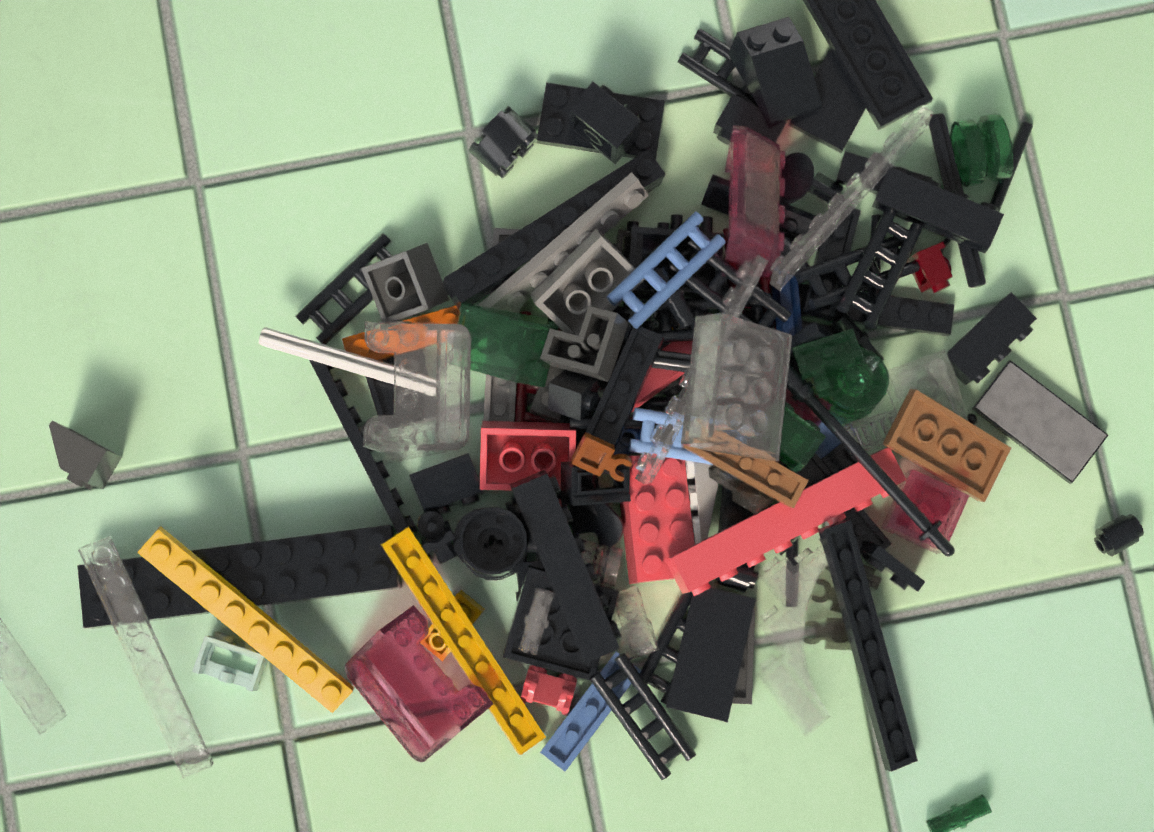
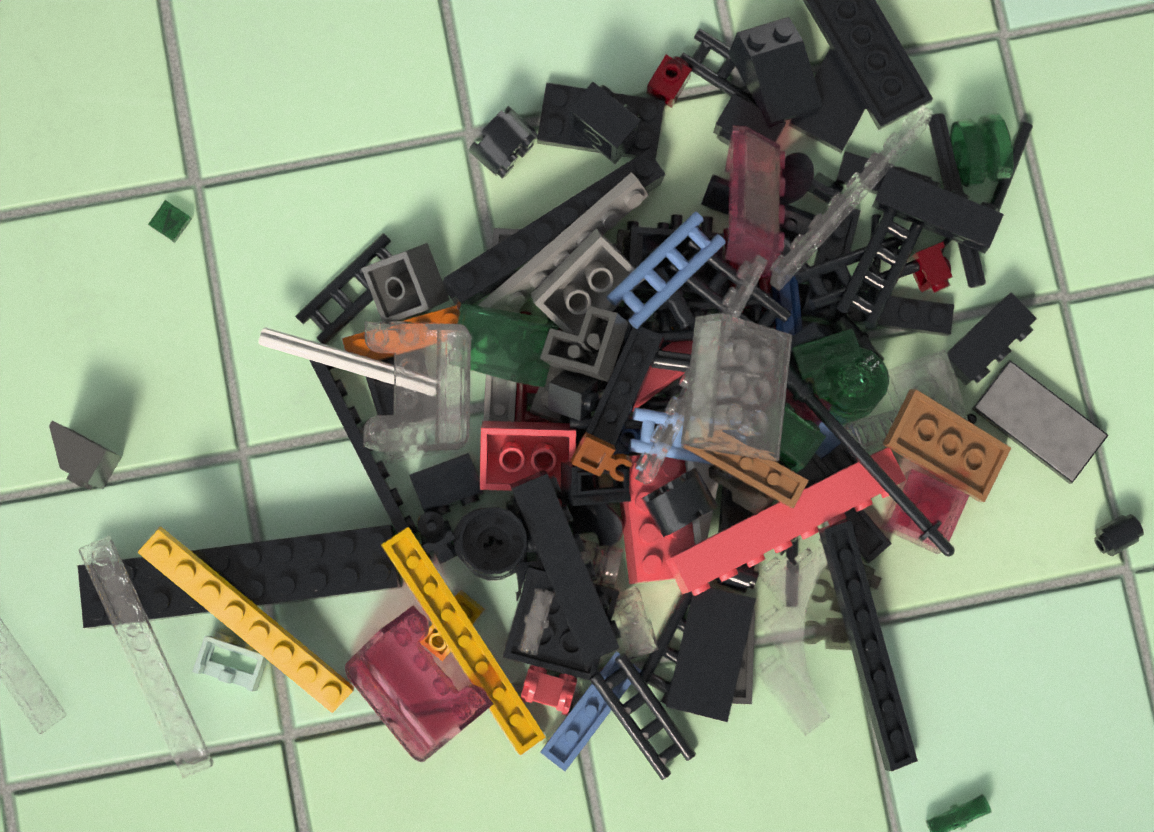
black plate [861,540,925,592] -> none
none -> clear green tile [148,200,192,243]
none -> black brick [641,467,718,537]
none -> dark red brick [646,54,692,108]

